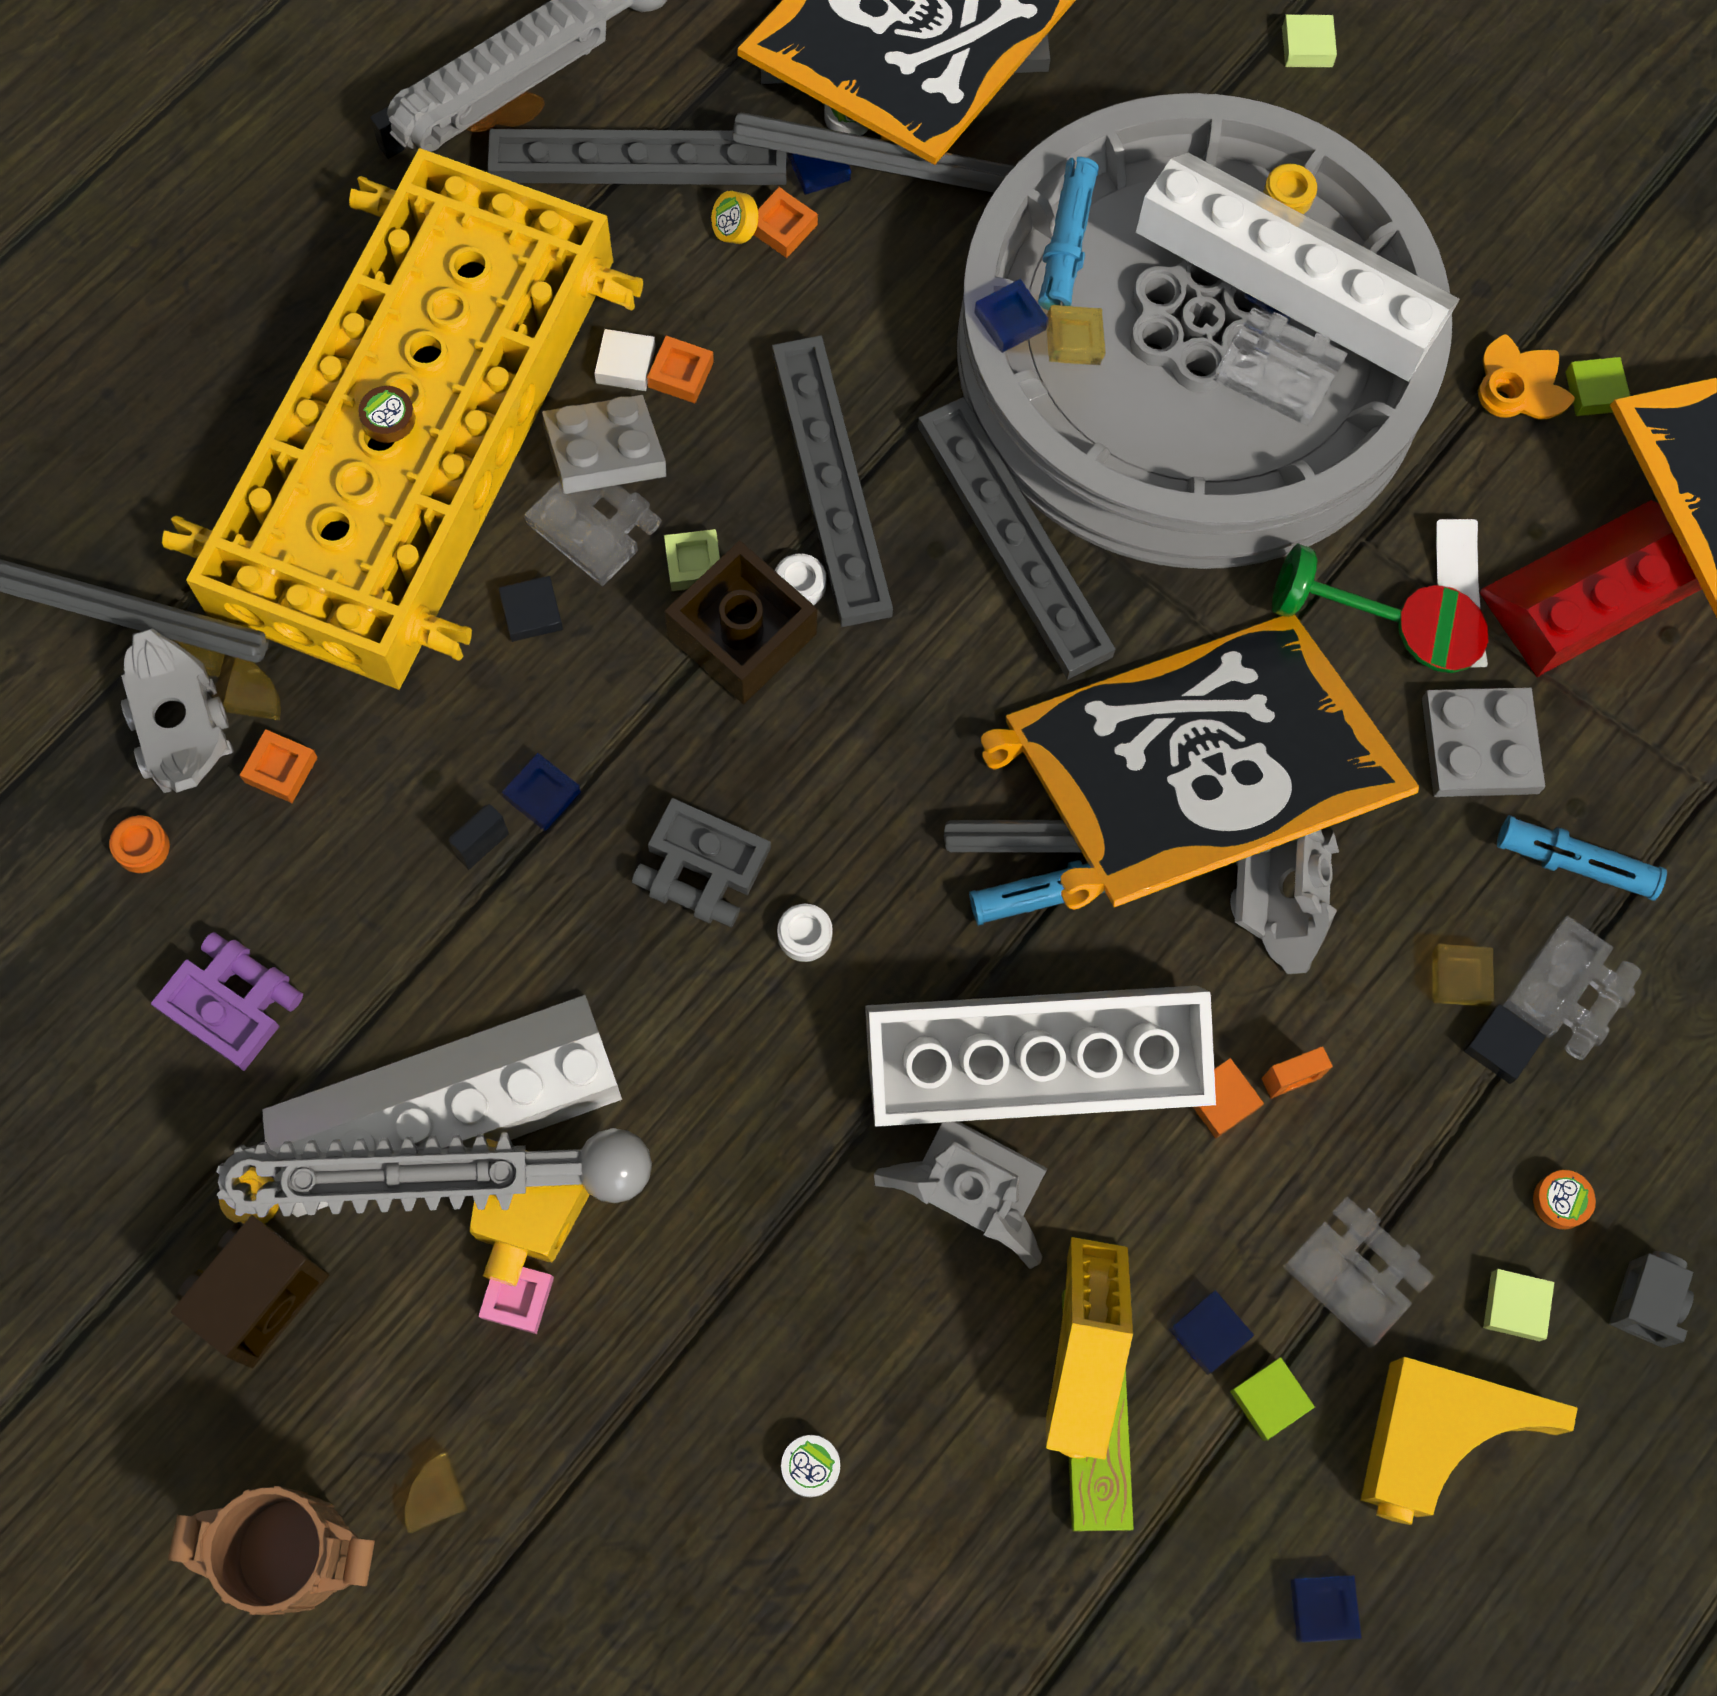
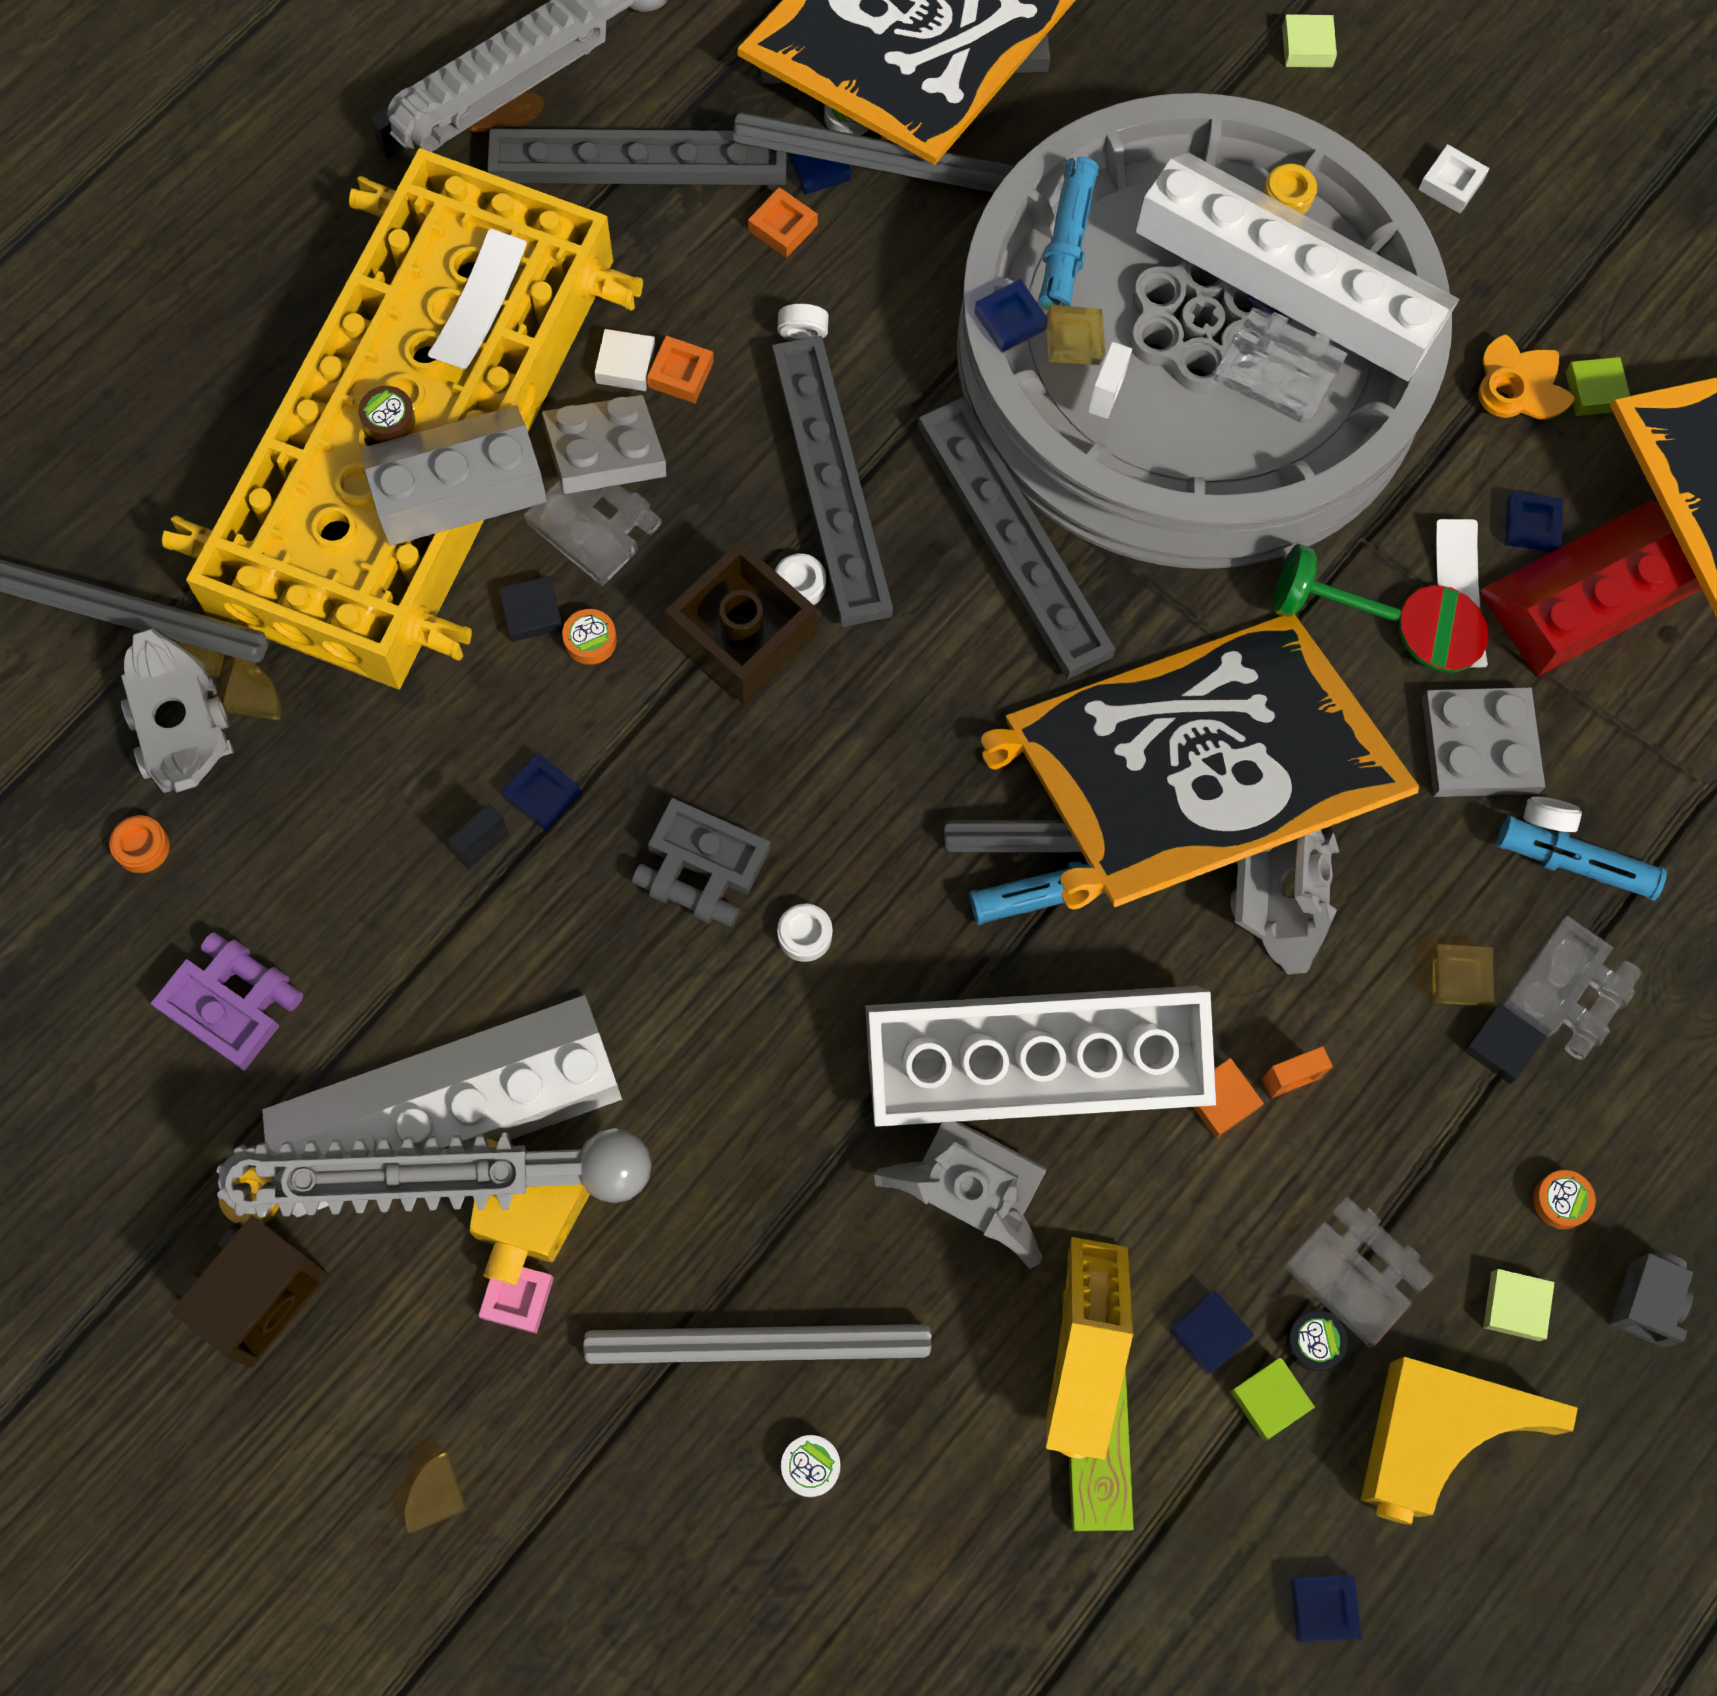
medium nougat container [168,1486,375,1615] -> none
orange tile [240,729,318,803] -> none
yellowish green tile [664,529,720,591] -> none
yellow tile [711,191,758,244] -> none
none -> light grey slope [361,405,547,546]
none -> white sticker [428,229,527,369]
none -> tile [562,609,617,665]
none -> light grey axle [583,1324,931,1364]
none -> white tile [777,304,829,341]
none -> white tile [1088,342,1132,419]
none -> tile [1286,1311,1348,1372]
none -> white tile [1418,144,1490,214]
none -> clear blue tile [1505,492,1563,552]
none -> white tile [1523,797,1582,832]

